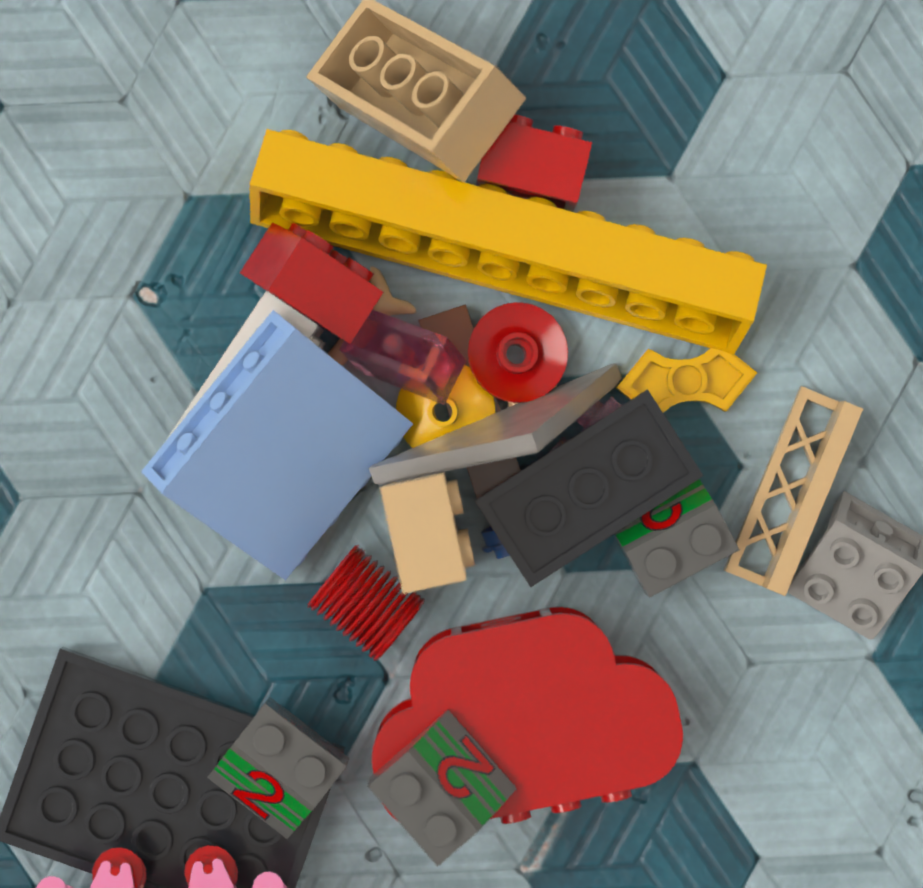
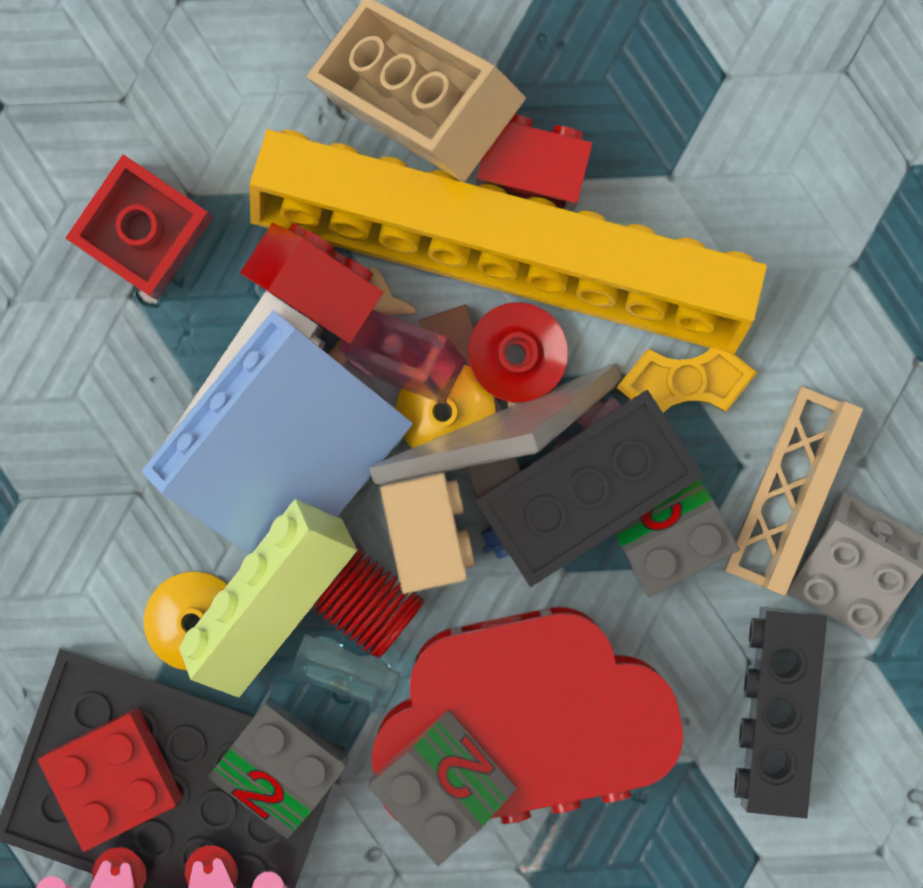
none -> red brick [37,707,183,852]
none -> red brick [65,154,214,300]
none -> yellow dish [144,571,228,671]
none -> yellowish green brick [179,499,357,697]
none -> clear light blue plate [289,634,400,717]
none -> black brick [734,607,827,819]

